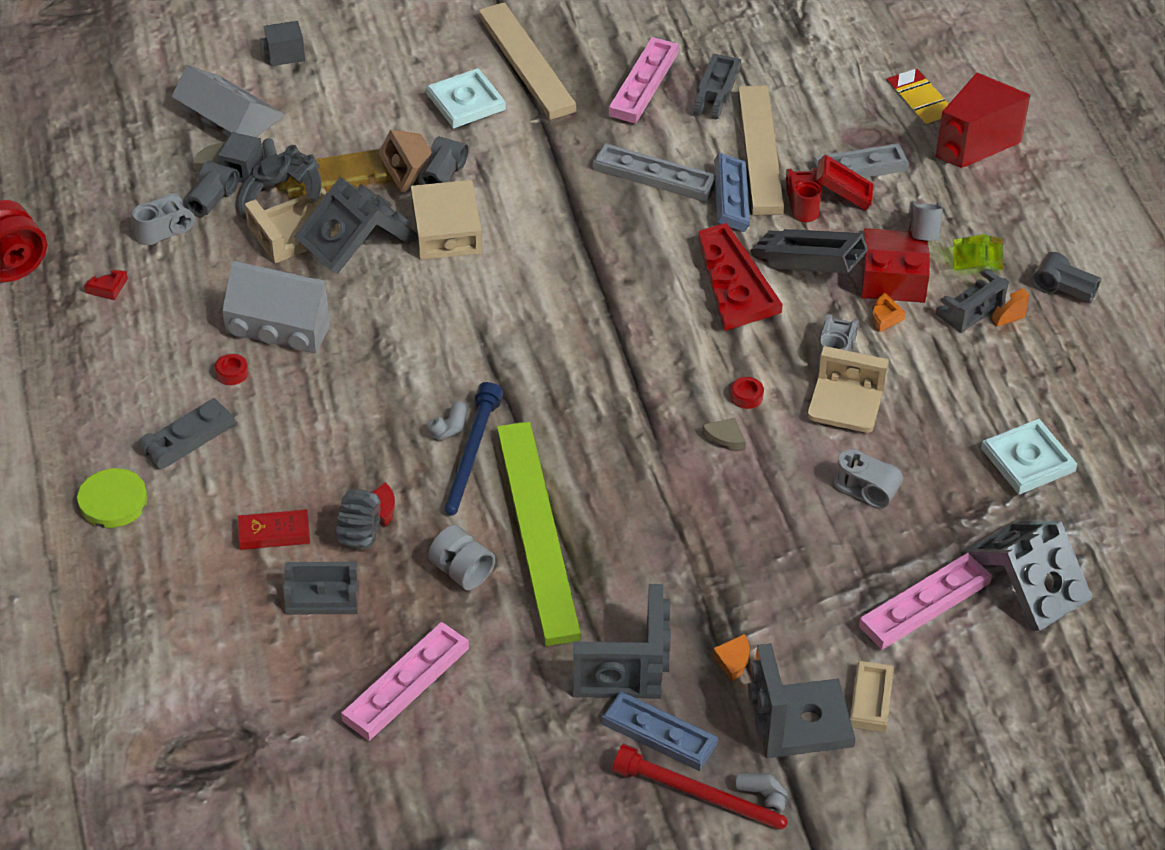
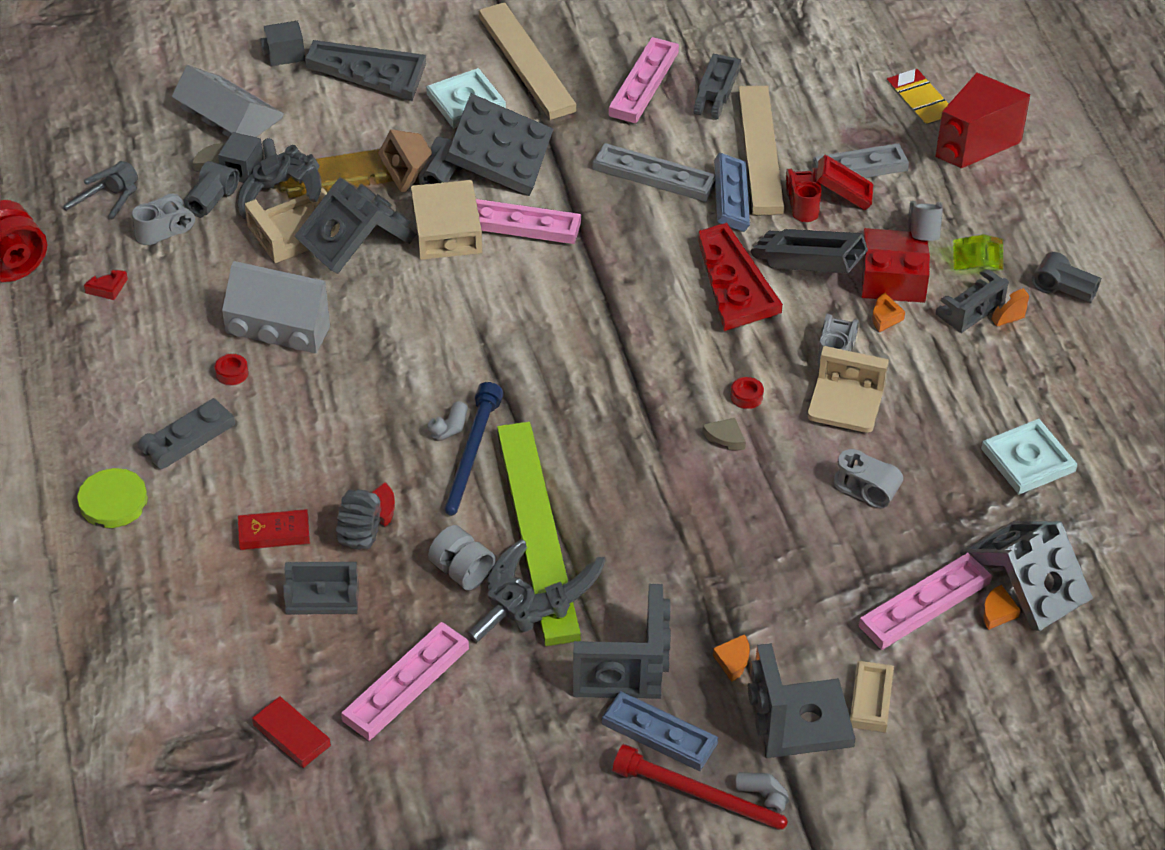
none -> dark grey plant [63,161,138,219]
none -> red tile [252,696,331,768]
none -> dark grey wing [305,40,426,101]
none -> dark grey plate [445,93,553,196]
none -> dark grey bar [467,539,606,643]
none -> bright pink plate [476,199,581,244]
none -> orange tile [983,585,1020,630]

